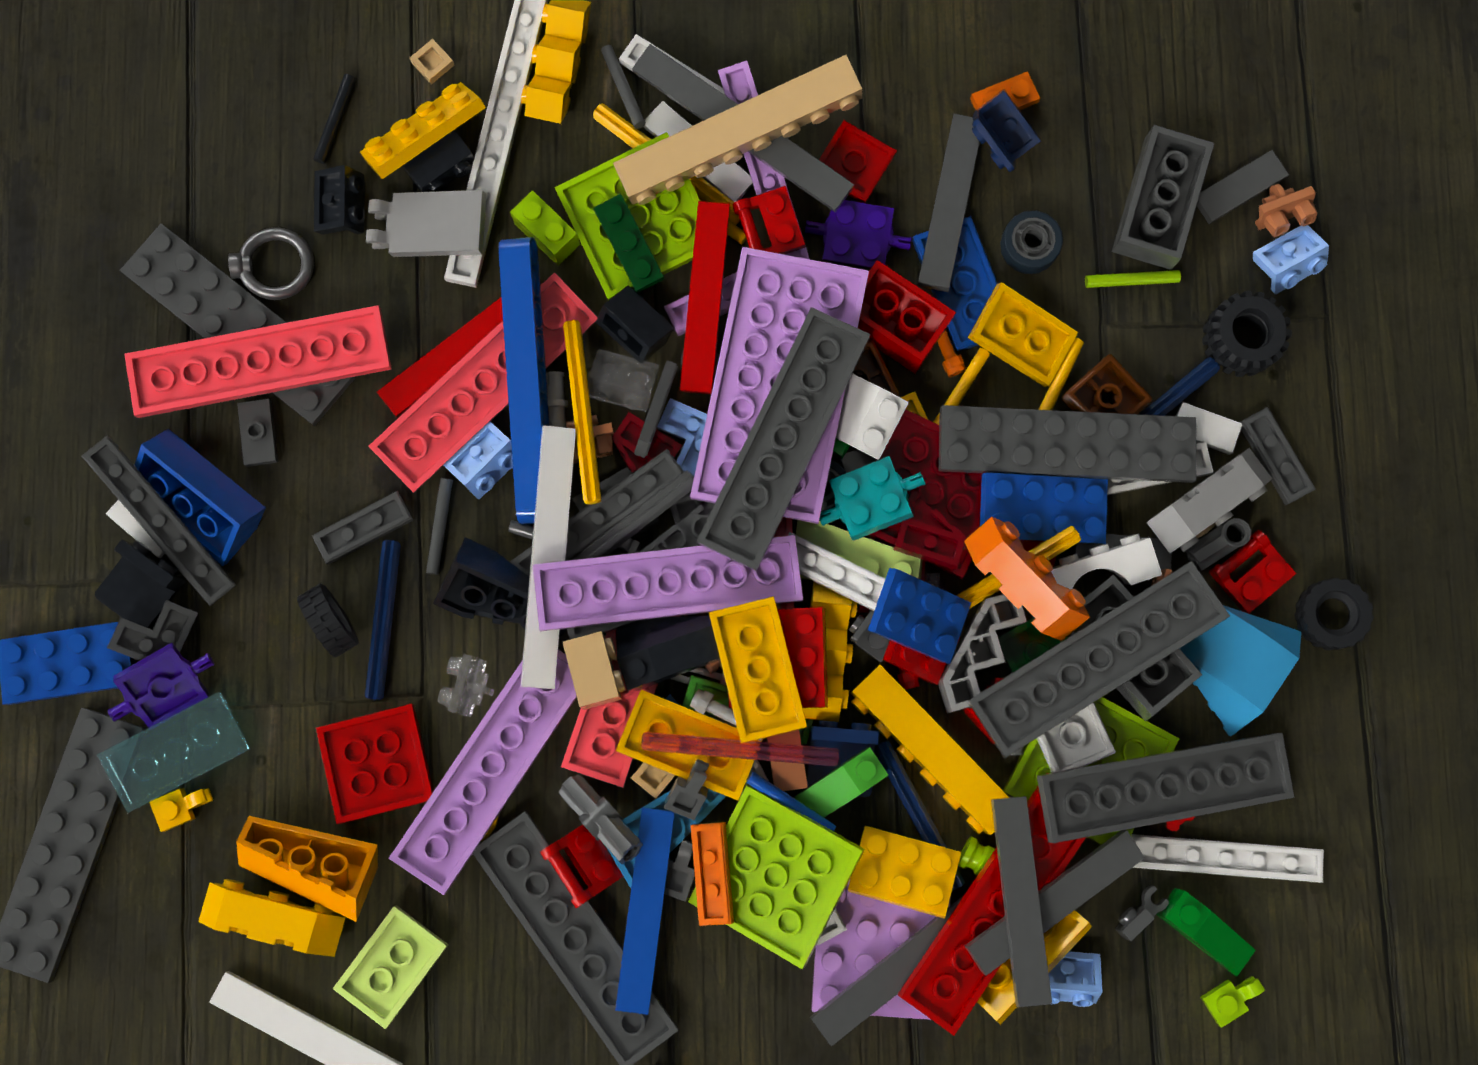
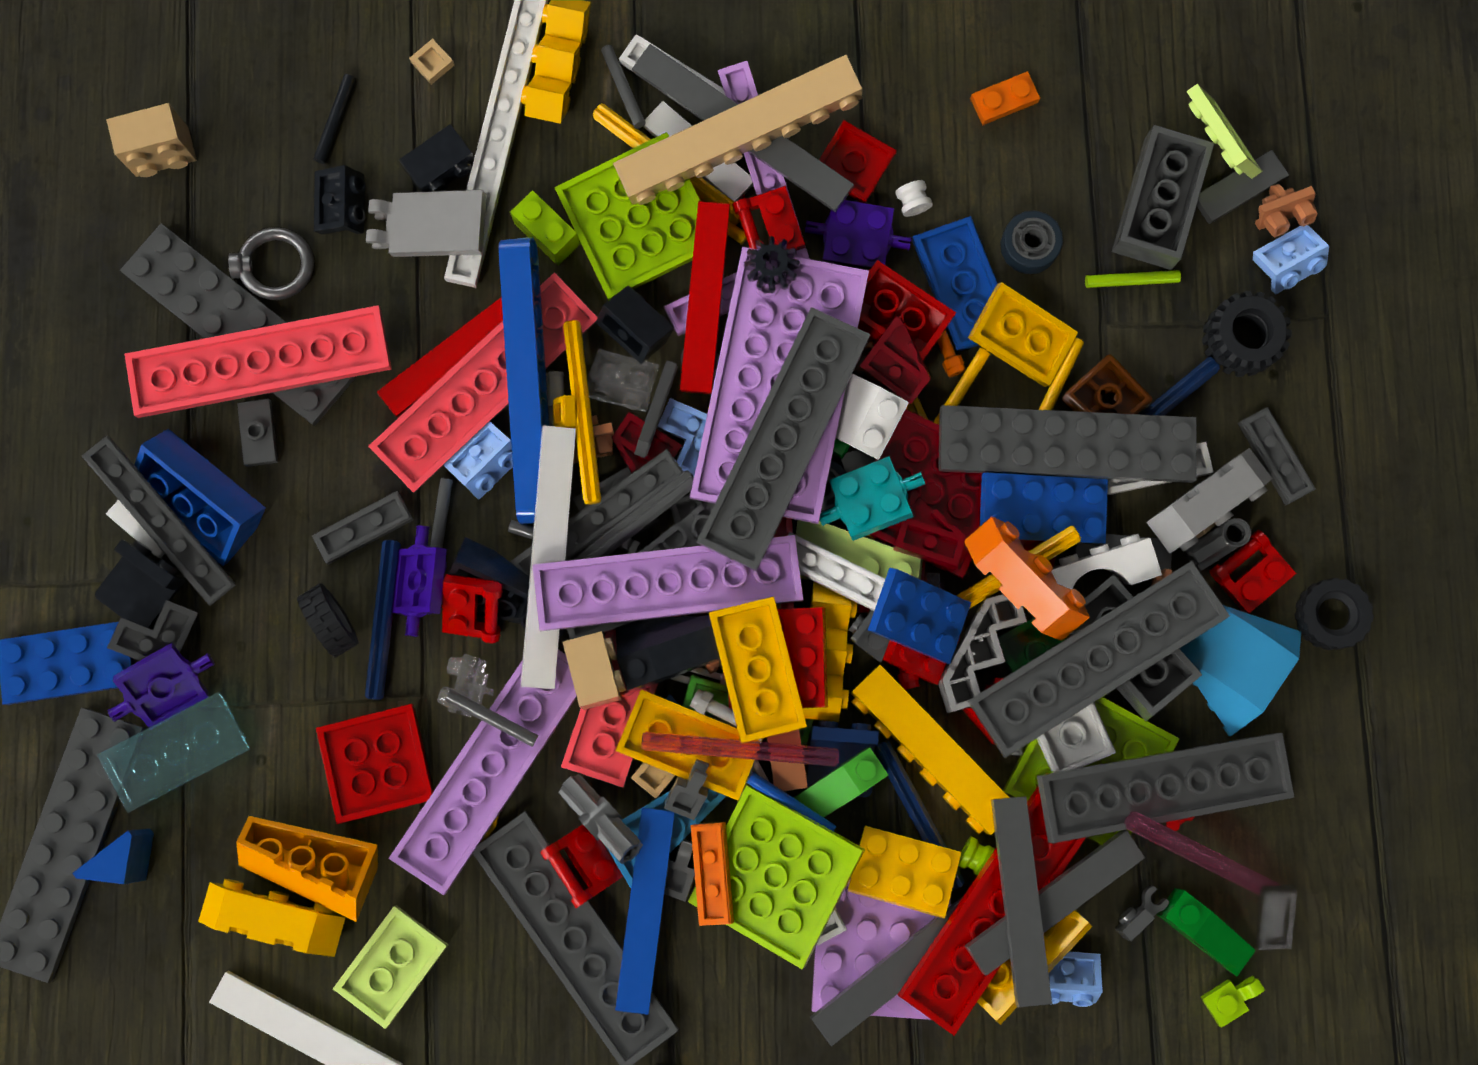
yellow plate [149,788,213,832] -> none
yellow plate [360,82,486,179] -> none
dark green plate [593,193,665,293] -> none
dark grey tile [917,114,979,292] -> none
dark blue bracket [972,89,1041,172] -> none
white tile [1131,834,1324,883] -> none
white tile [1176,402,1242,455] -> none
none -> blue slope [72,829,154,884]
none -> tan brick [106,103,197,177]
none -> dark purple plate [392,525,447,637]
none -> red plate [442,574,502,644]
none -> dark grey bar [445,689,539,747]
none -> yellow tile [553,395,576,428]
none -> black gear [744,236,800,294]
none -> dark red wing [860,315,931,404]
none -> white wheel [895,180,933,217]
none -> clear pink axle [1124,811,1291,906]
none -> yellowish green plate [1186,84,1262,179]
none -> clear smoke tile [1256,885,1297,950]

